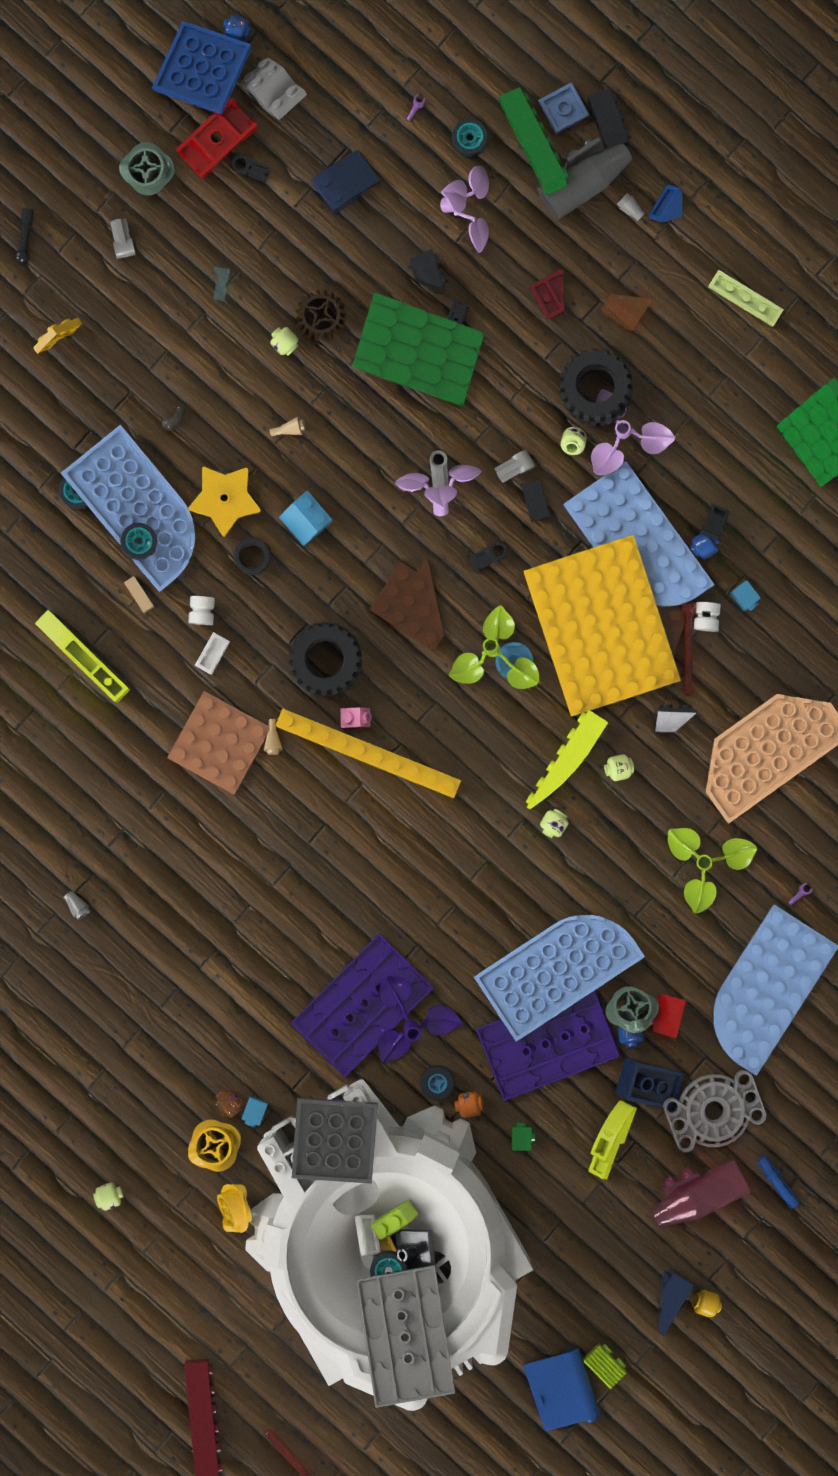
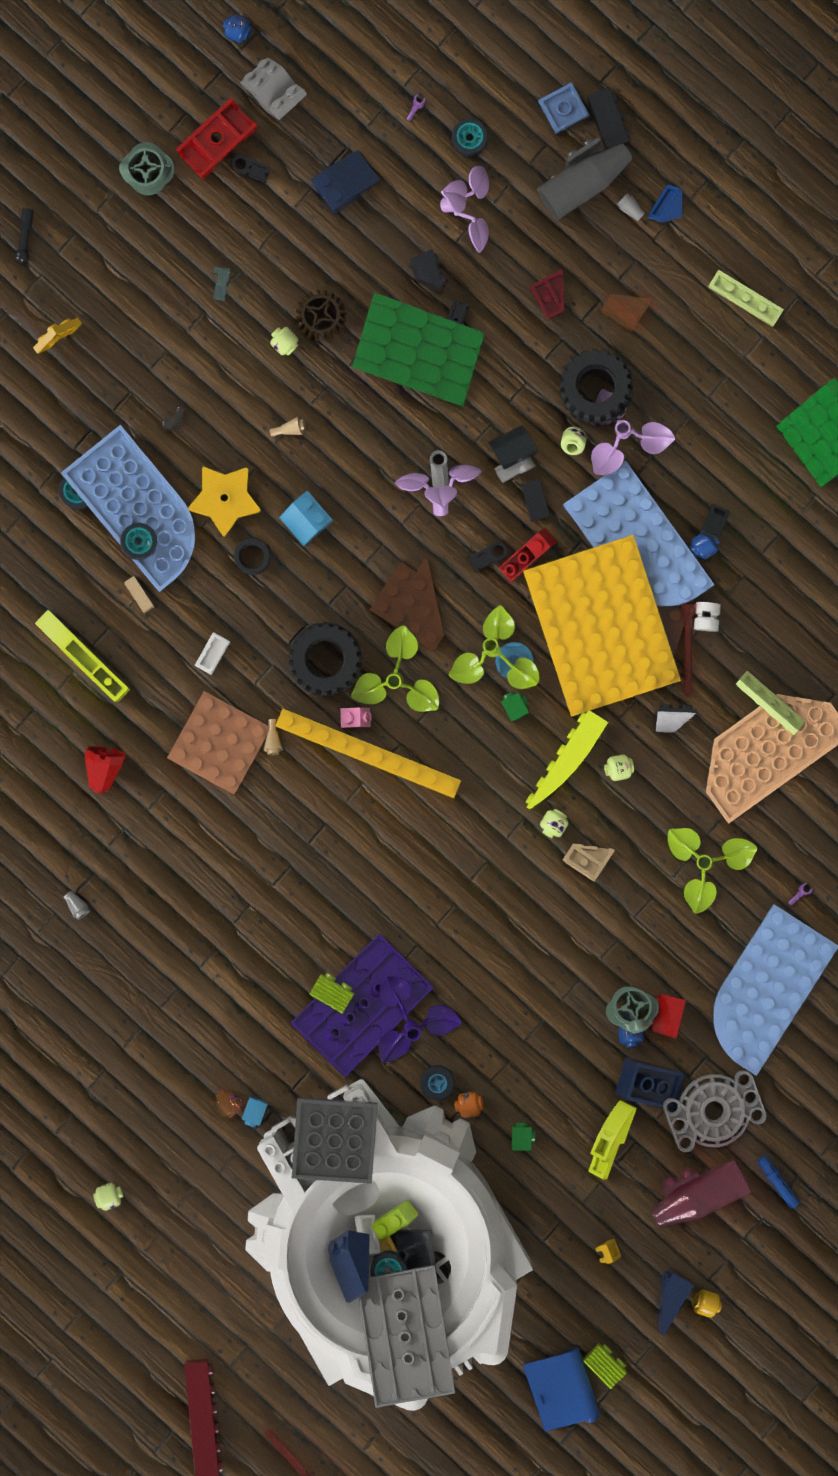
light grey piece [110,219,136,259] -> none
blue plate [152,21,252,115] -> none
white wheel [188,596,215,625] -> none
yellow piece [188,1119,241,1172] -> none
yellow piece [217,1184,252,1233] -> none
light blue plate [474,915,645,1042] -> none
dark purple piece [476,990,621,1101] -> none
green brick [499,87,568,195] -> none
dark azure brick [730,580,760,611] -> none
none -> red cone [85,746,126,794]
none -> lime brick [309,972,354,1014]
none -> dark blue slope [328,1230,370,1303]
none -> lime plant [351,625,439,712]
none -> black slope [488,425,538,470]
none -> red slope [499,528,558,582]
none -> green brick [501,691,529,722]
none -> tan wing [562,843,615,881]
none -> yellow tile [595,1239,622,1264]
none -> yellowish green plate [736,671,805,735]

